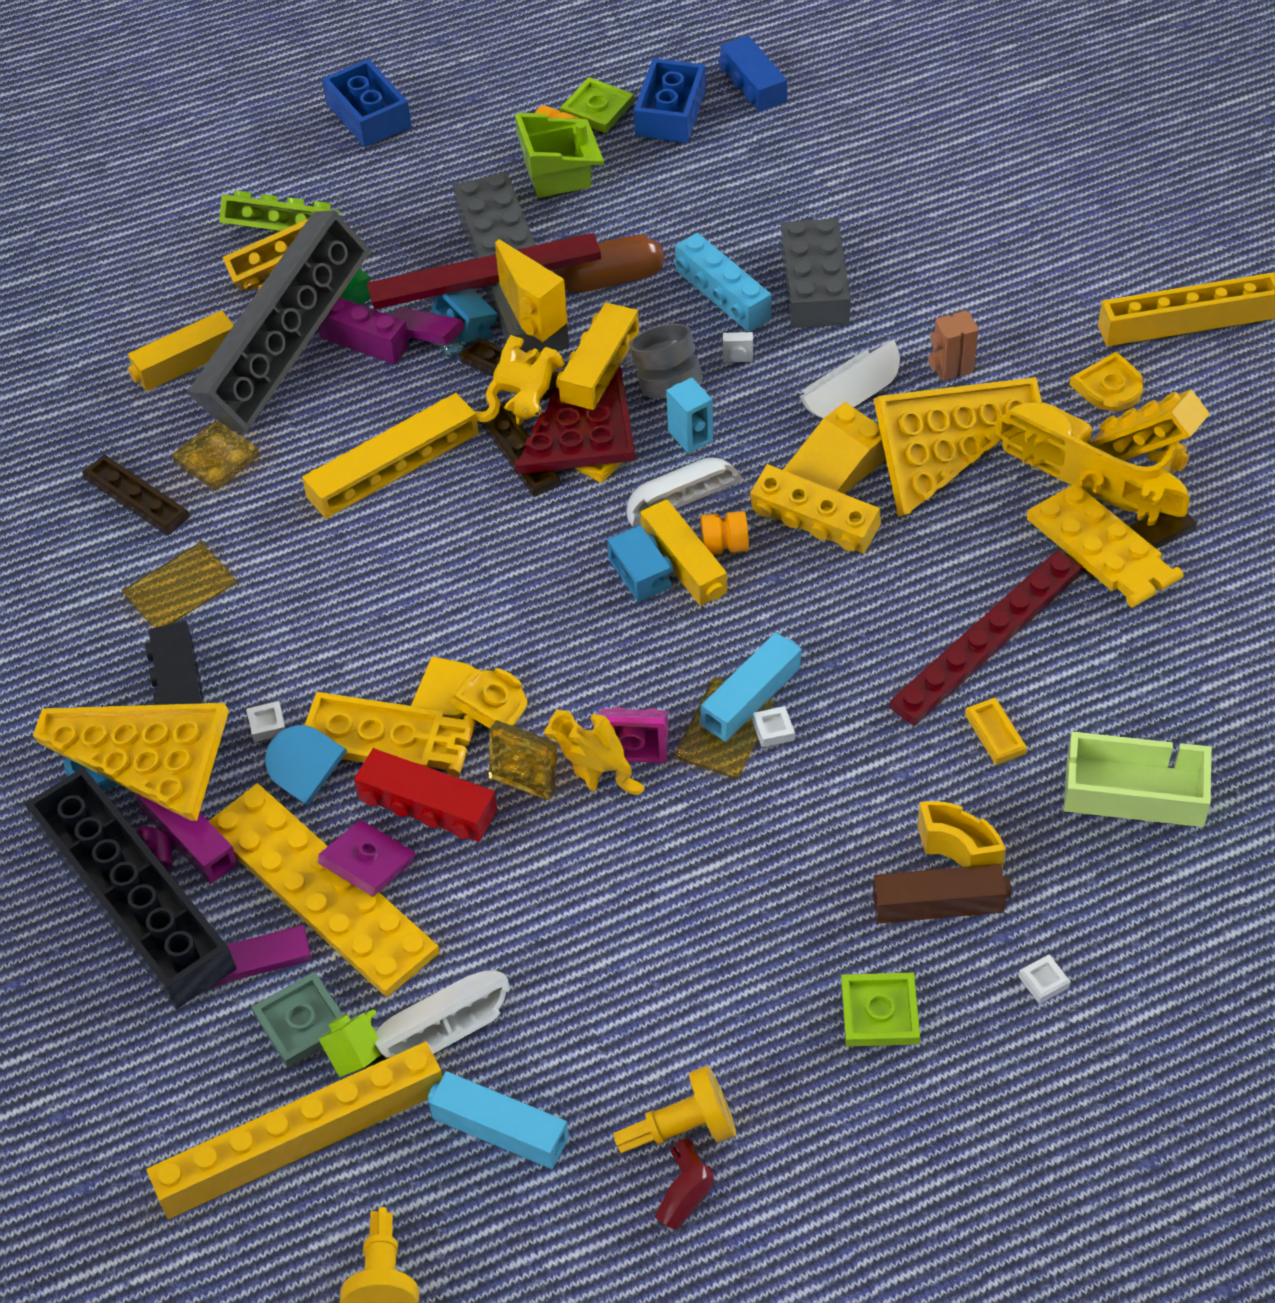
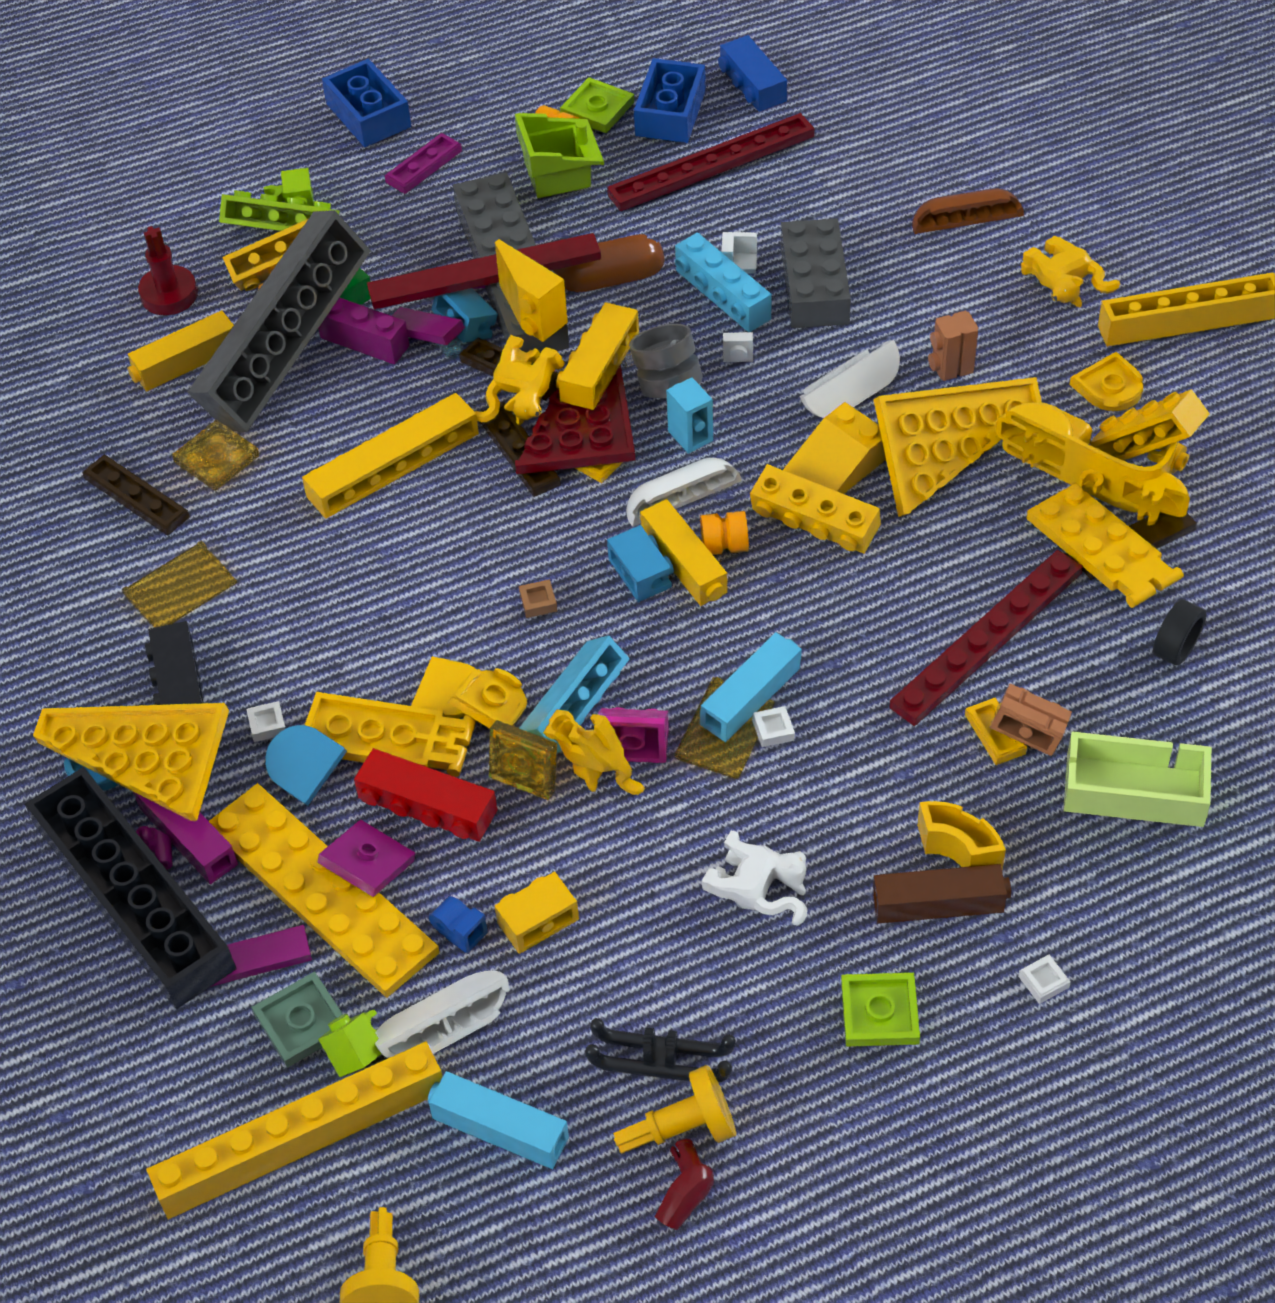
none -> dark red piece [138,226,198,315]
none -> lime brick [263,168,314,206]
none -> magenta tile [384,133,462,194]
none -> blue leg [429,896,488,954]
none -> yellow brick [494,871,579,954]
none -> medium azure brick [515,635,630,757]
none -> medium nougat plate [518,579,557,618]
none -> black piece [585,1018,736,1083]
none -> dark red plate [607,113,815,212]
none -> white animal [702,830,807,926]
none -> white panel [722,232,757,274]
none -> dark orange brick [912,188,1024,234]
none -> nougat brick [989,684,1072,756]
none -> yellow animal [1021,236,1120,308]
none -> black tyre [1153,599,1207,665]

